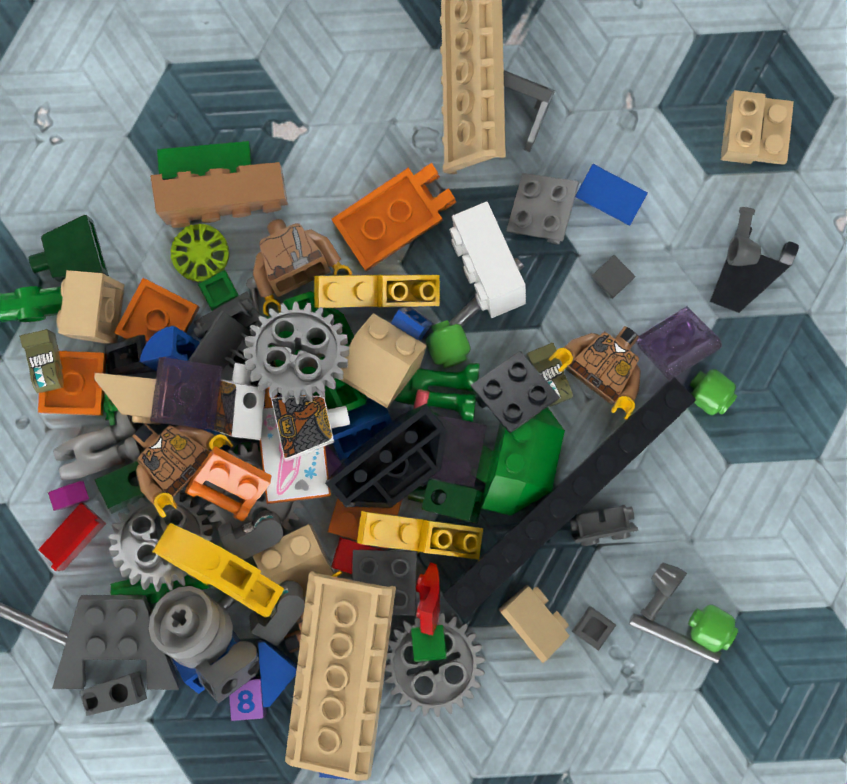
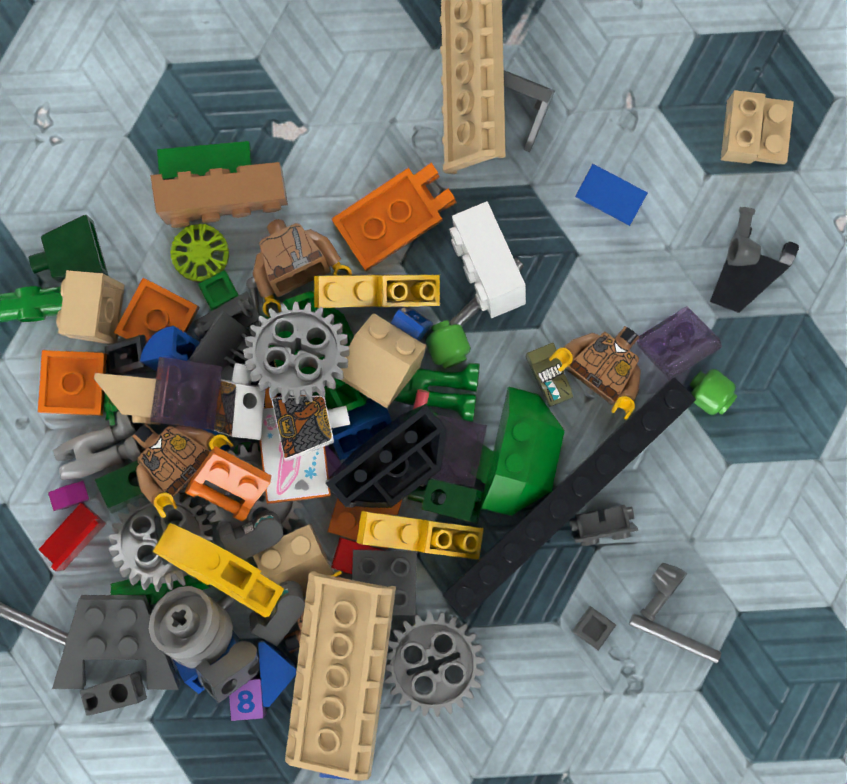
olive leg [19,329,64,394] -> none
green tile [411,625,447,662] -> none
red slope [416,562,440,636] -> none
black hinge [470,351,560,433] -> none
tan slope [498,585,570,663] -> none
light grey hinge [506,173,579,245] -> none
dark grey tile [591,255,636,299] -> none
bright green head [688,604,738,652] -> none

